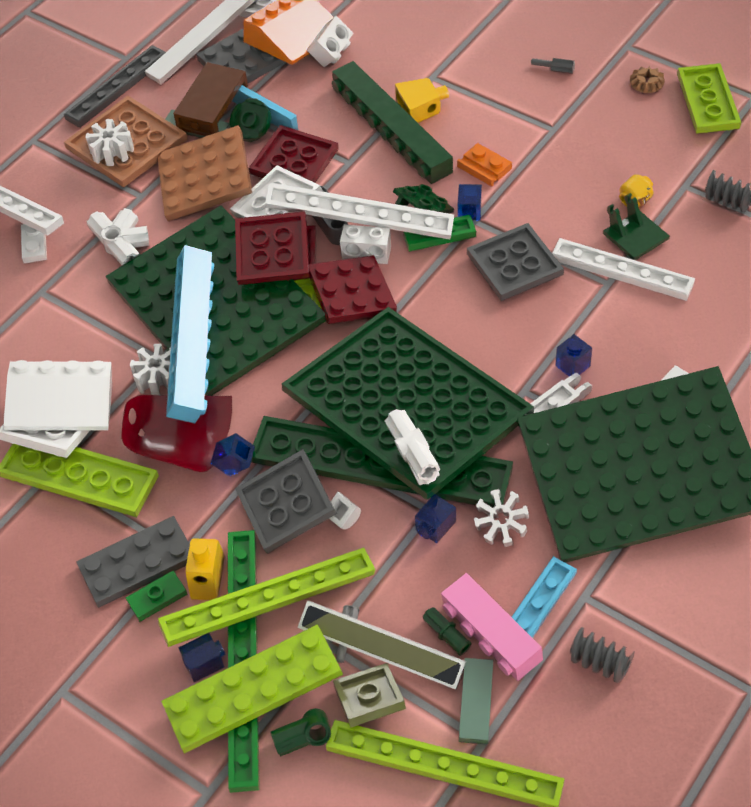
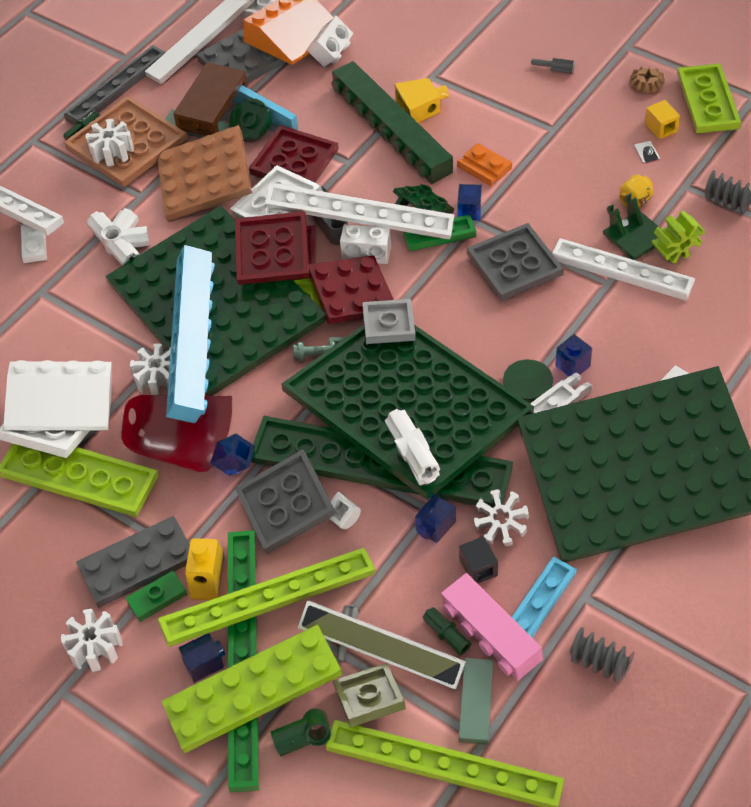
none -> white gear [61,609,123,672]
none -> dark green axle [63,110,100,140]
none -> sand green hinge [293,337,344,361]
none -> light grey plate [362,299,415,344]
none -> black panel [459,537,498,584]
none -> dark green tile [503,359,553,402]
none -> sticker [634,141,660,163]
none -> yellow brick [644,100,680,140]
none -> lime gear [651,211,705,263]

